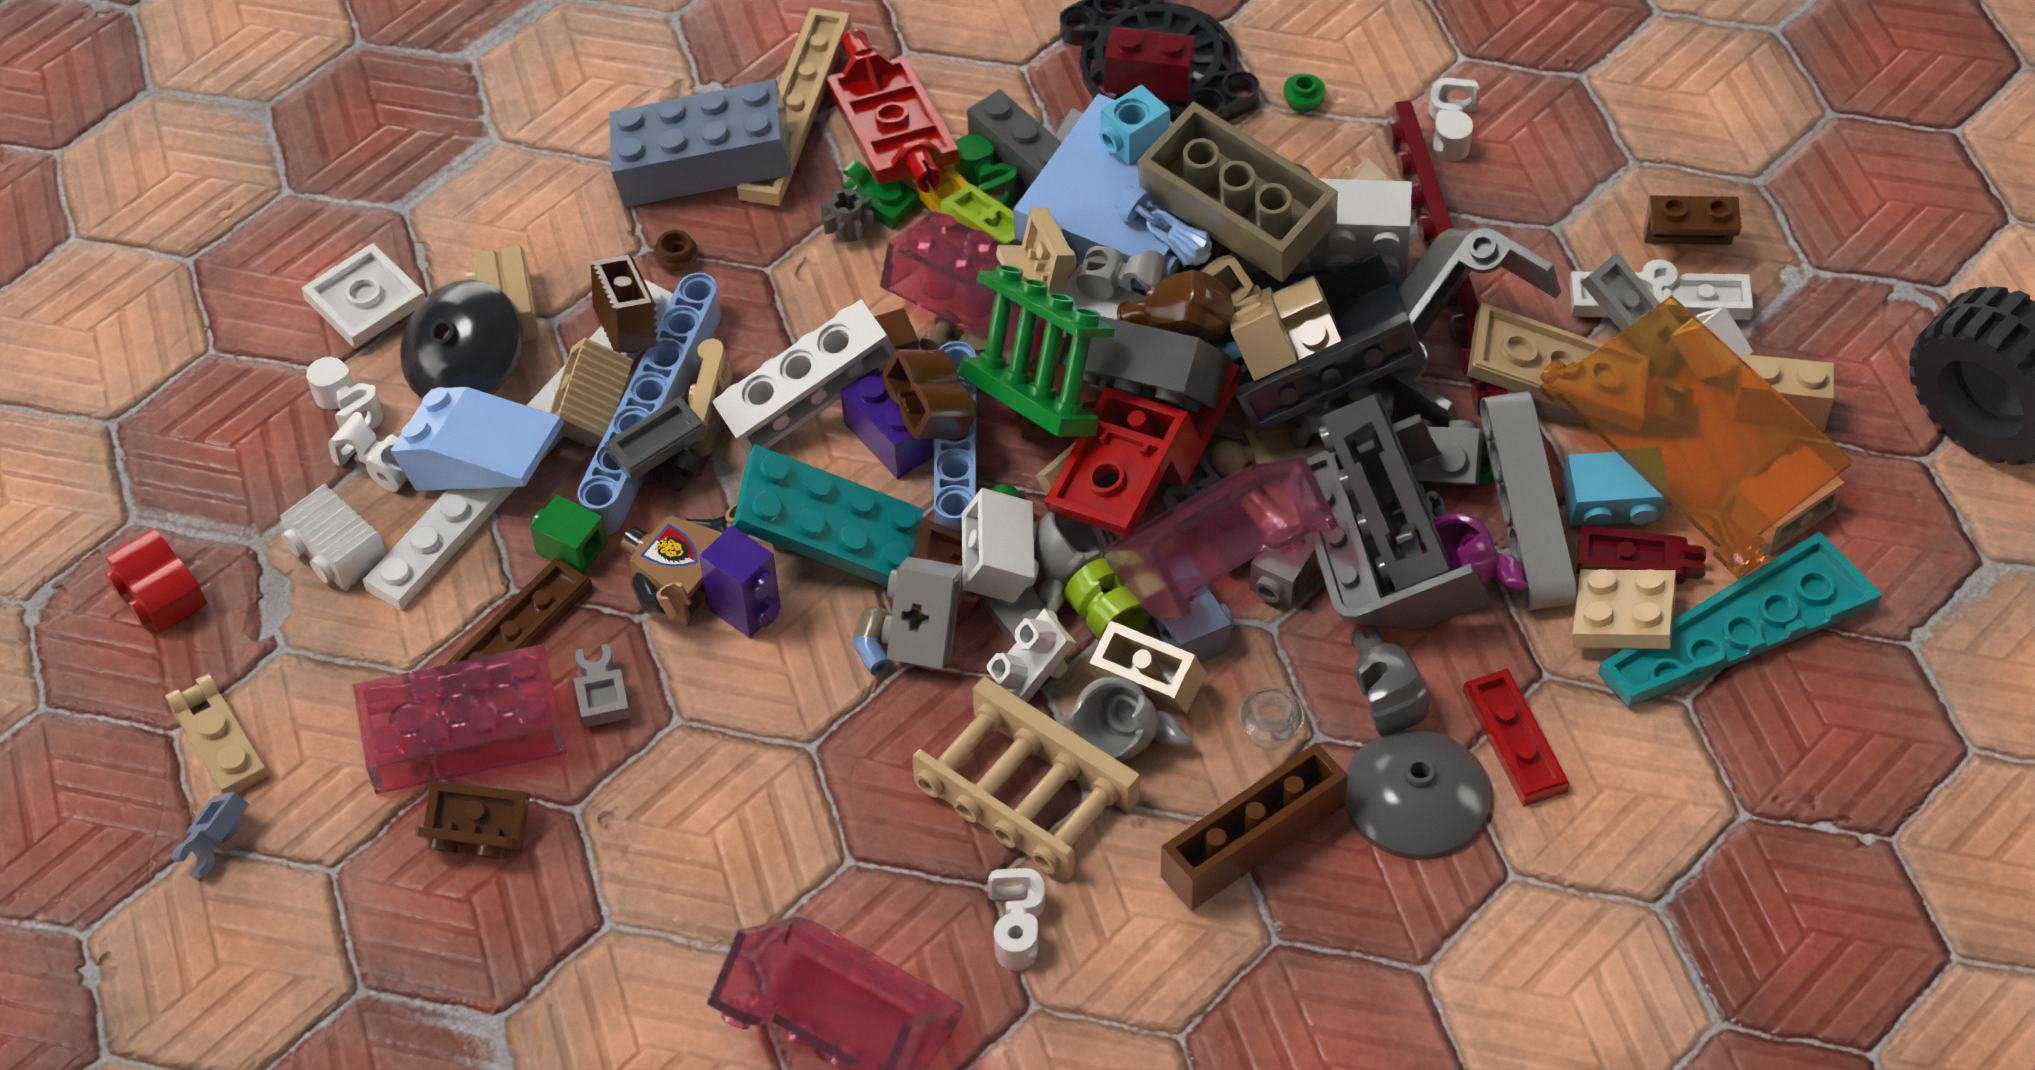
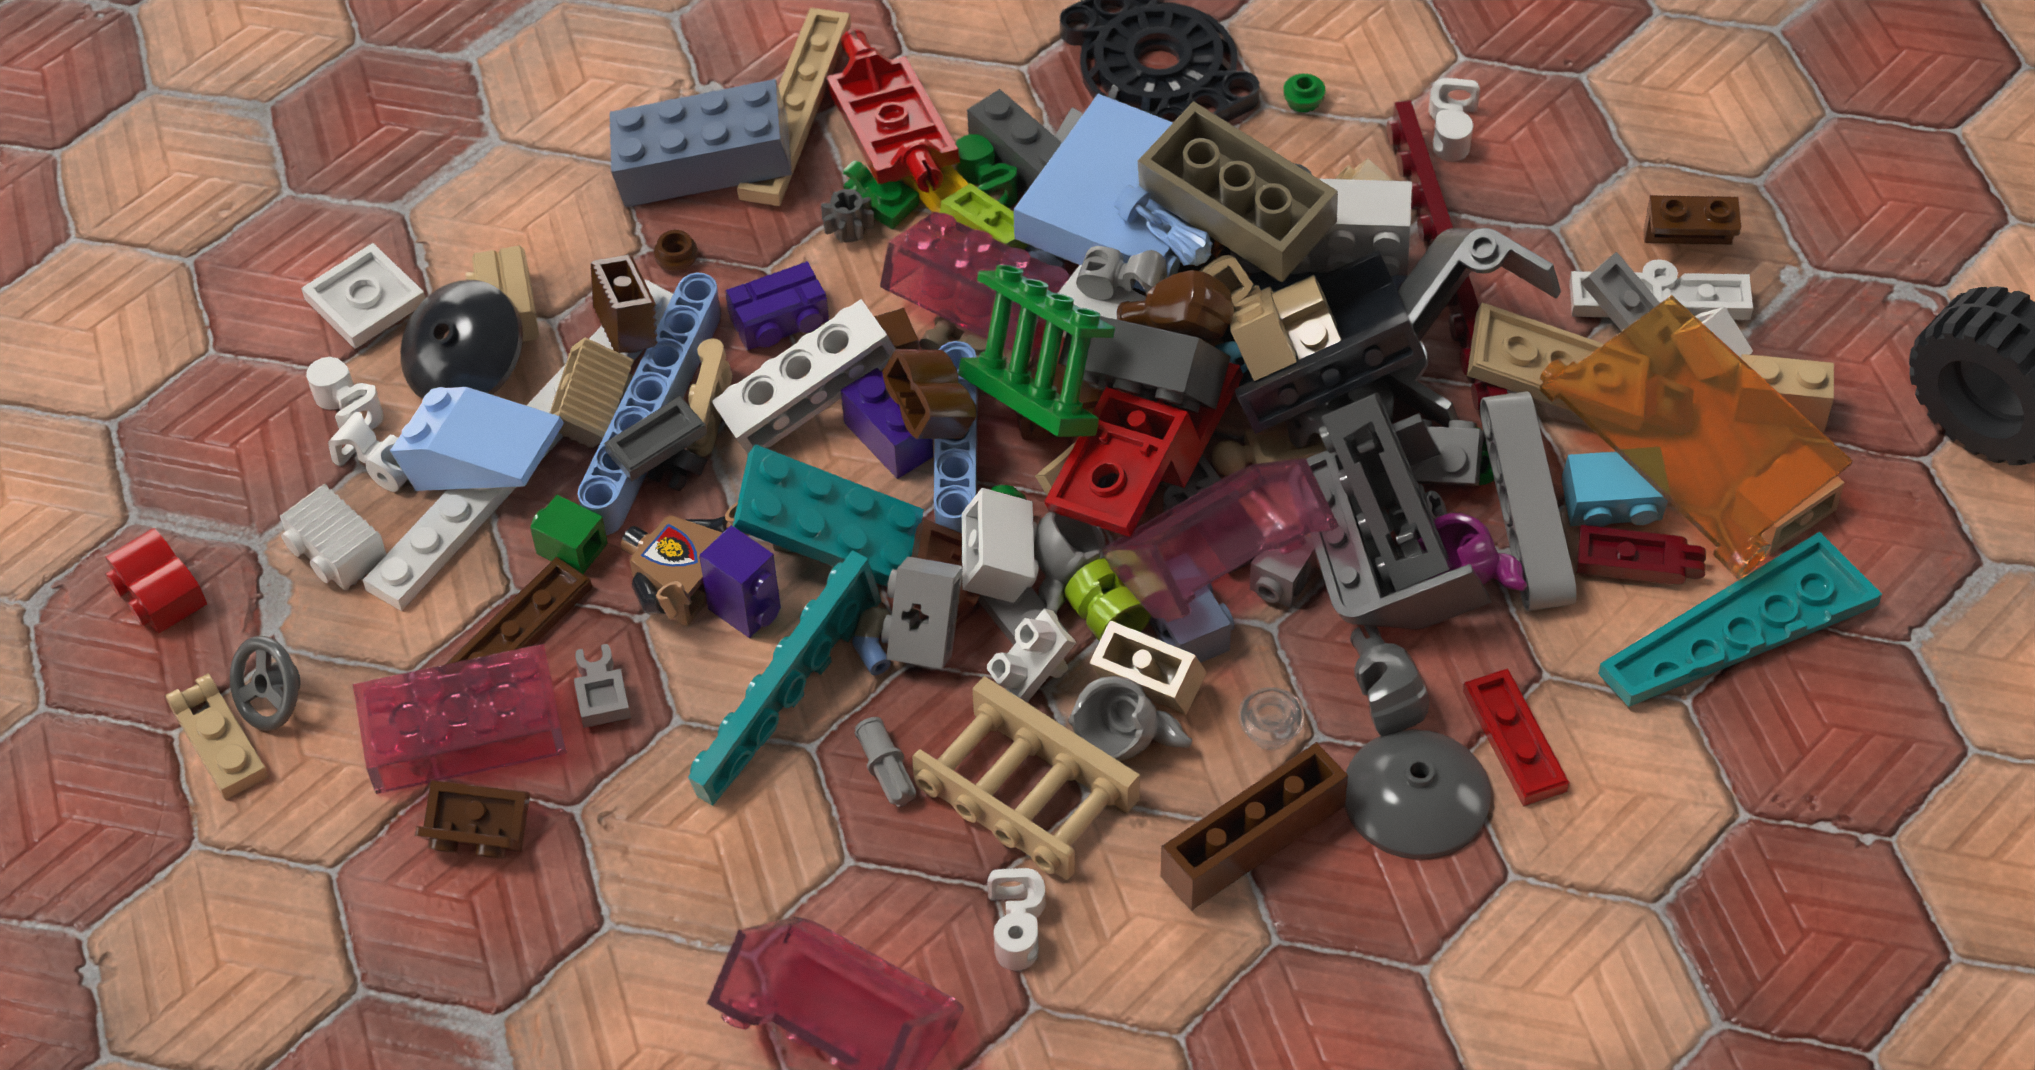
sand blue plate [171,792,249,878] -> none
tan bracket [996,207,1076,295] -> none
medium azure brick [1099,85,1170,165] -> none
dark red brick [1104,26,1195,102] -> none
tan plate [1572,569,1677,649] -> none
none -> dark grey piece [230,636,300,731]
none -> teal wing [688,550,882,806]
none -> dark purple brick [725,261,829,350]
none -> light grey axle [854,717,916,807]

